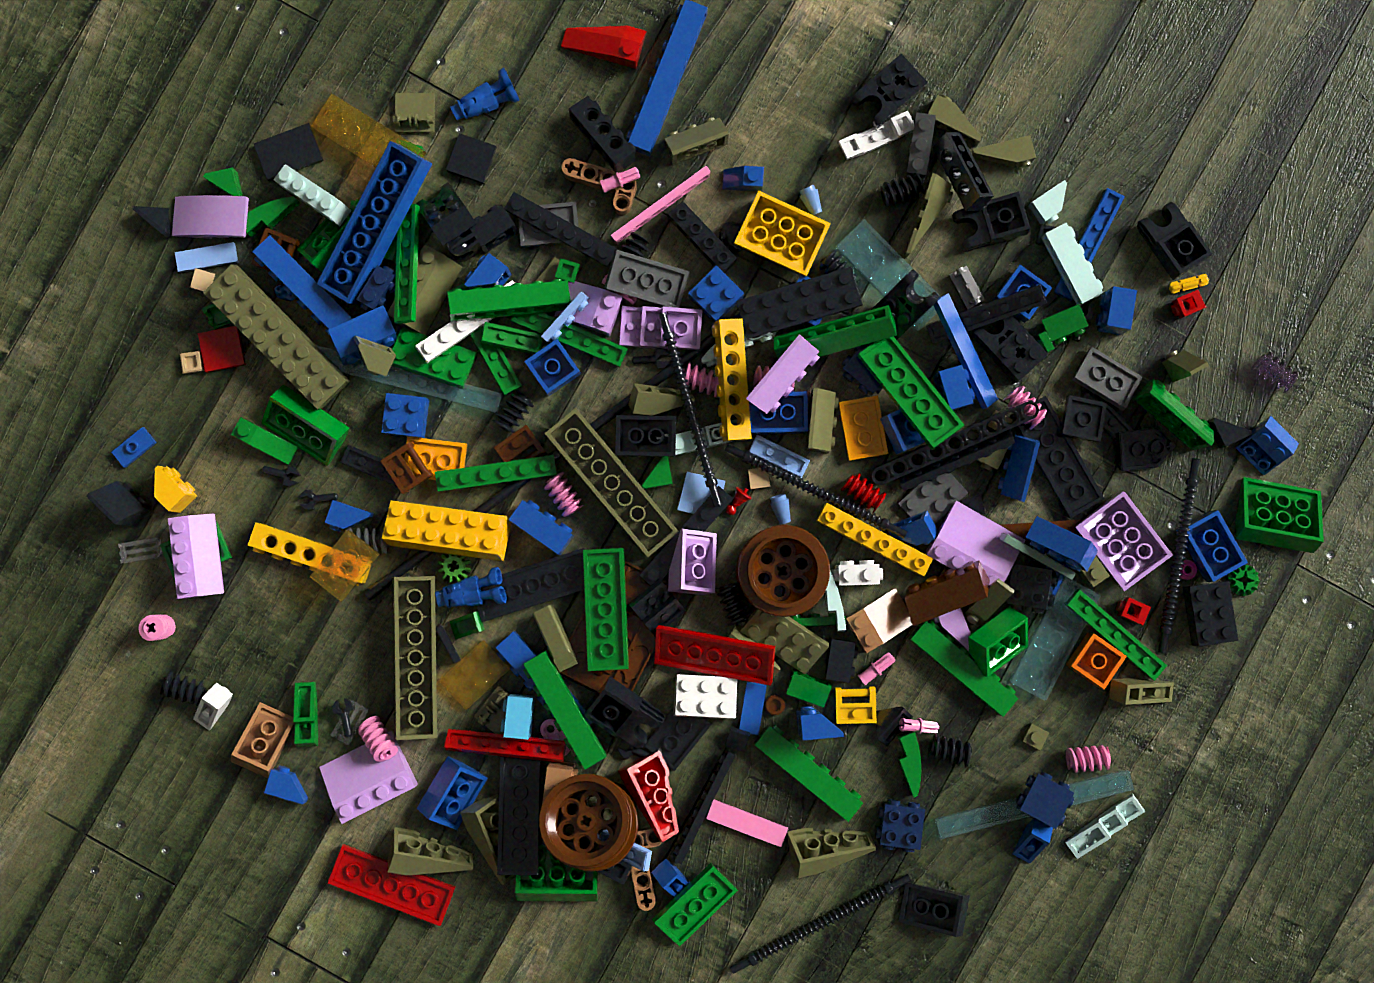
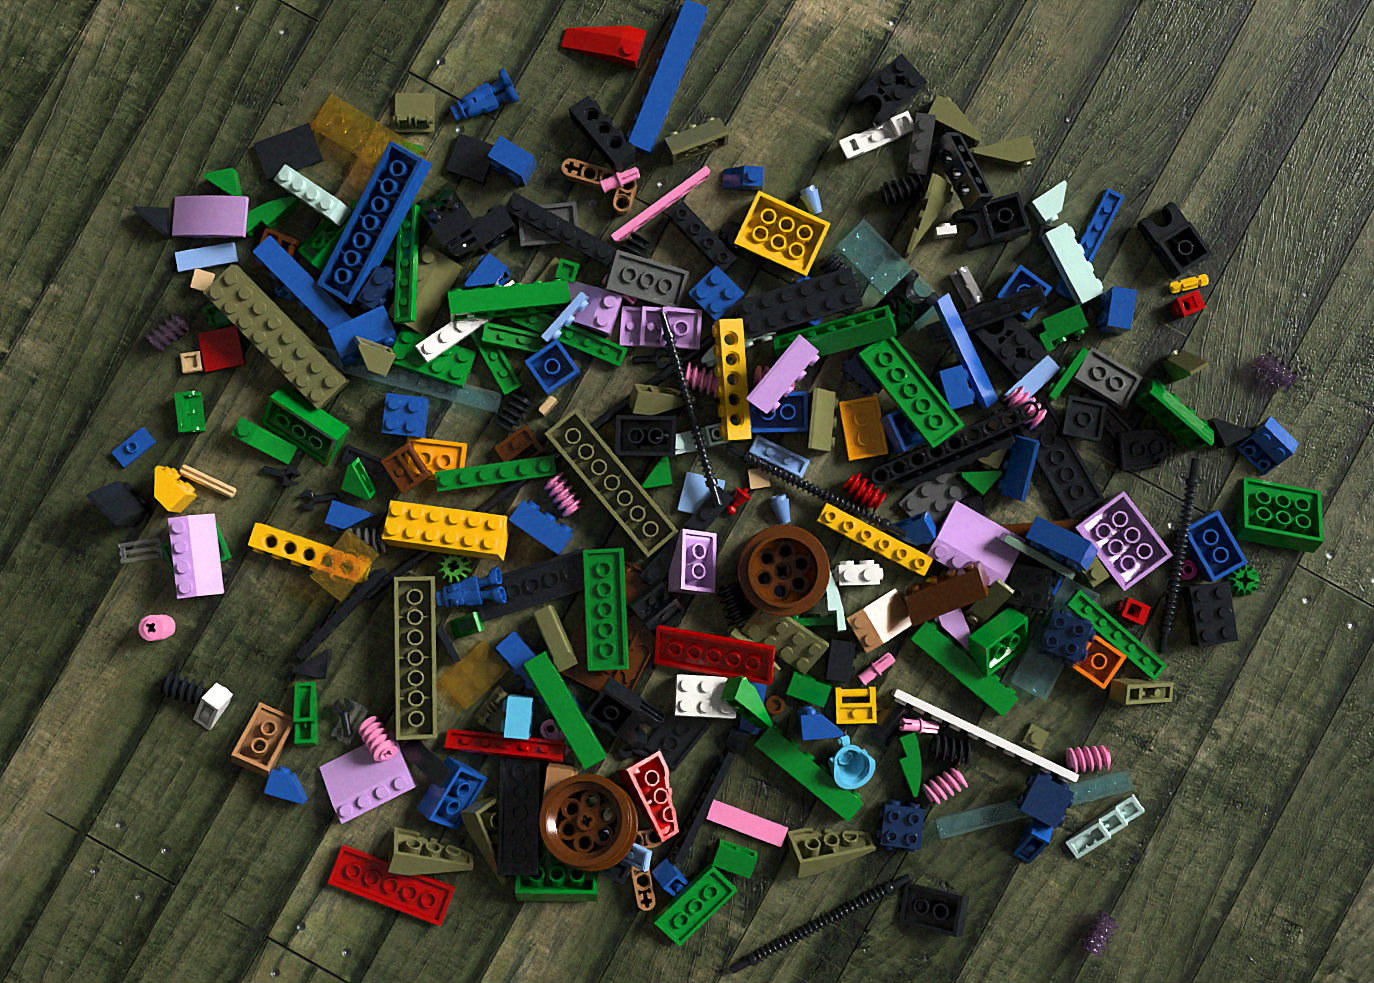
none -> clear purple piece [144,308,191,351]
none -> green hinge [174,391,206,434]
none -> tan axle [179,465,236,498]
none -> black slope [292,648,333,679]
none -> black plate [296,568,390,660]
none -> green slope [341,457,377,500]
none -> black tile [400,739,453,788]
none -> blue brick [488,136,537,185]
none -> tan tile [539,395,558,416]
none -> green hinge [712,839,758,879]
none -> green slope [720,676,773,728]
none -> medium azure helmet [828,735,875,789]
none -> white plate [891,688,1079,783]
none -> bright pink piece [922,767,968,806]
none -> white plate [933,223,957,239]
none -> green slope [958,470,1002,496]
none -> light blue tile [1004,355,1061,406]
none -> dark blue brick [1039,610,1096,666]
none -> green plate [1046,347,1089,402]
none -> clear purple piece [1080,910,1119,957]

